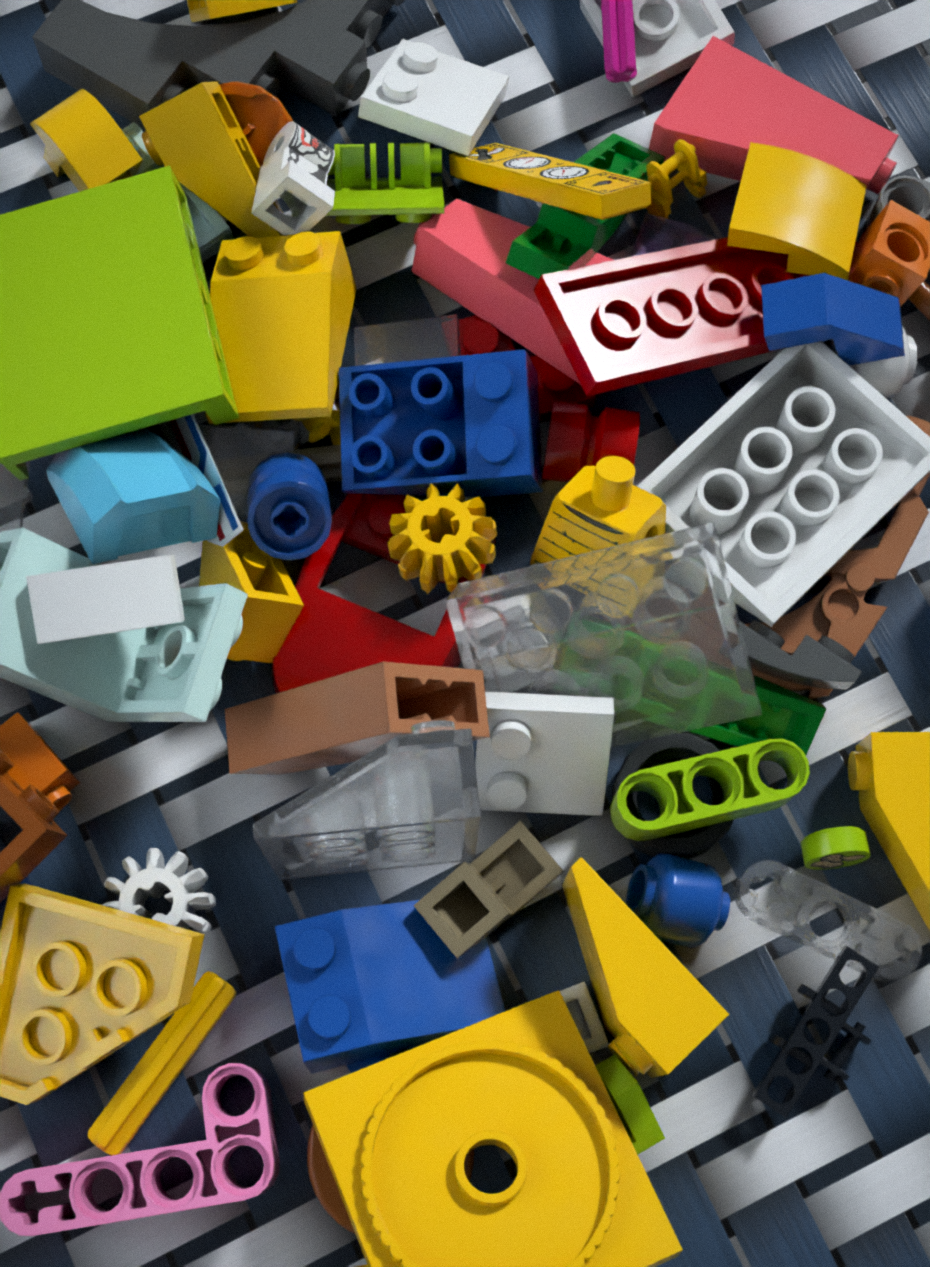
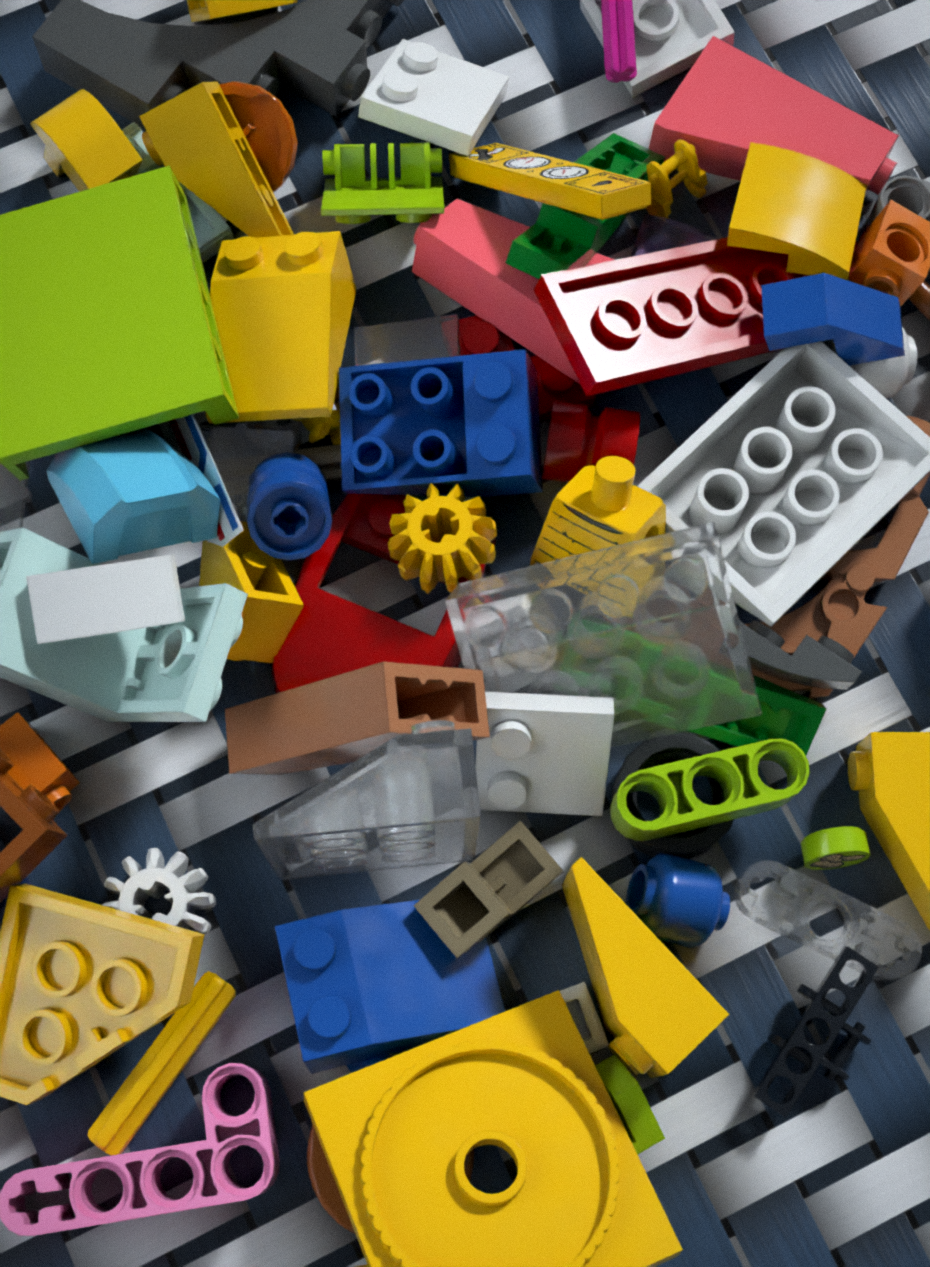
white leg [251,121,335,235] -> none

